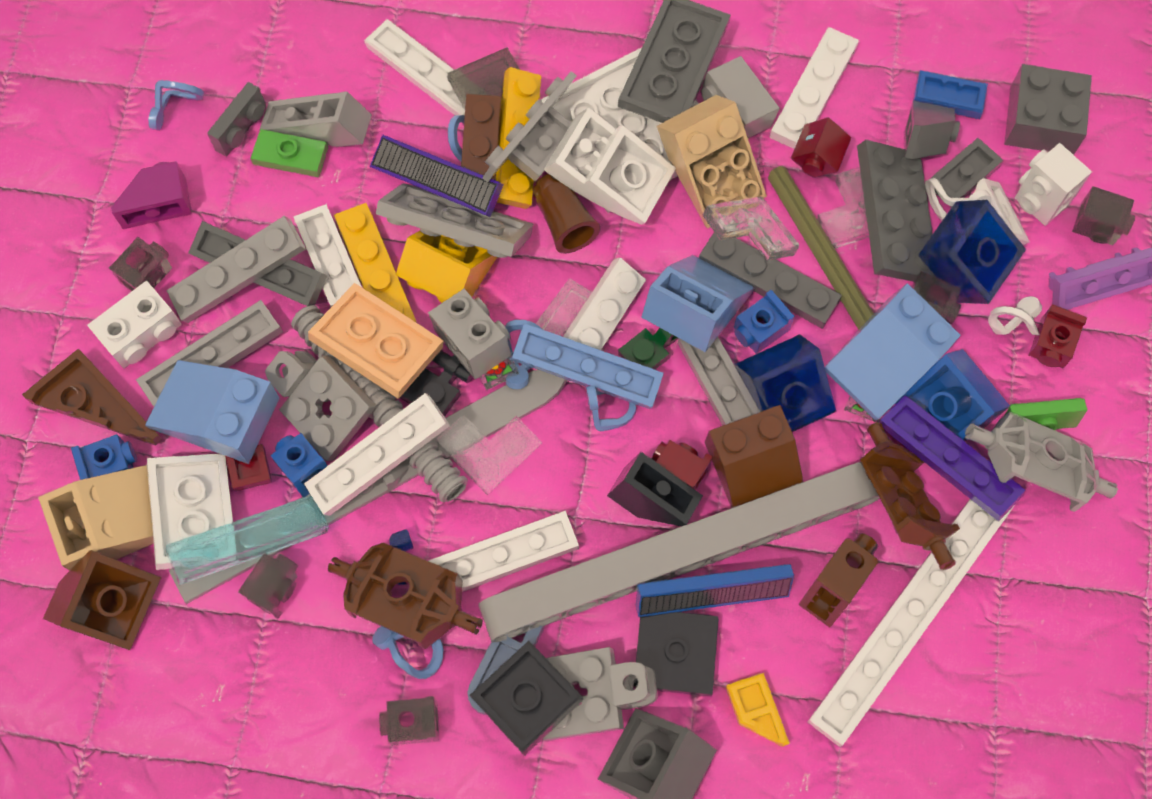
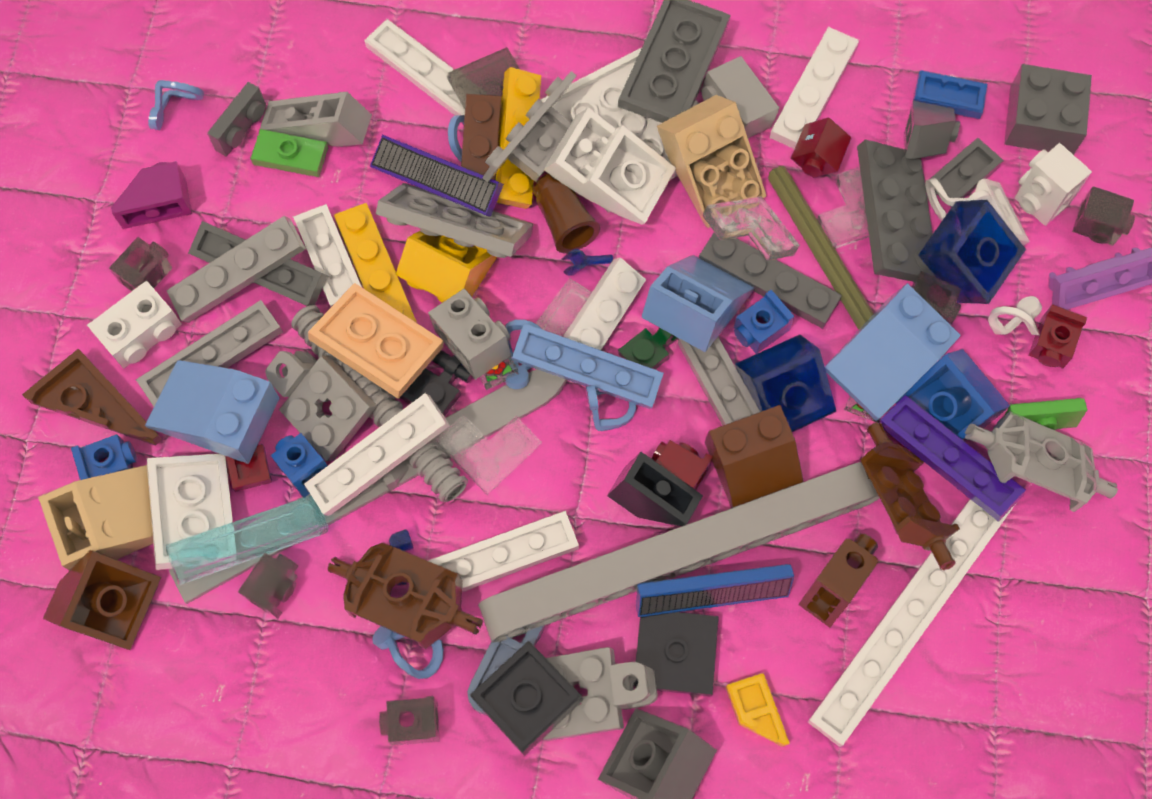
none -> clear blue hand [561,249,613,276]

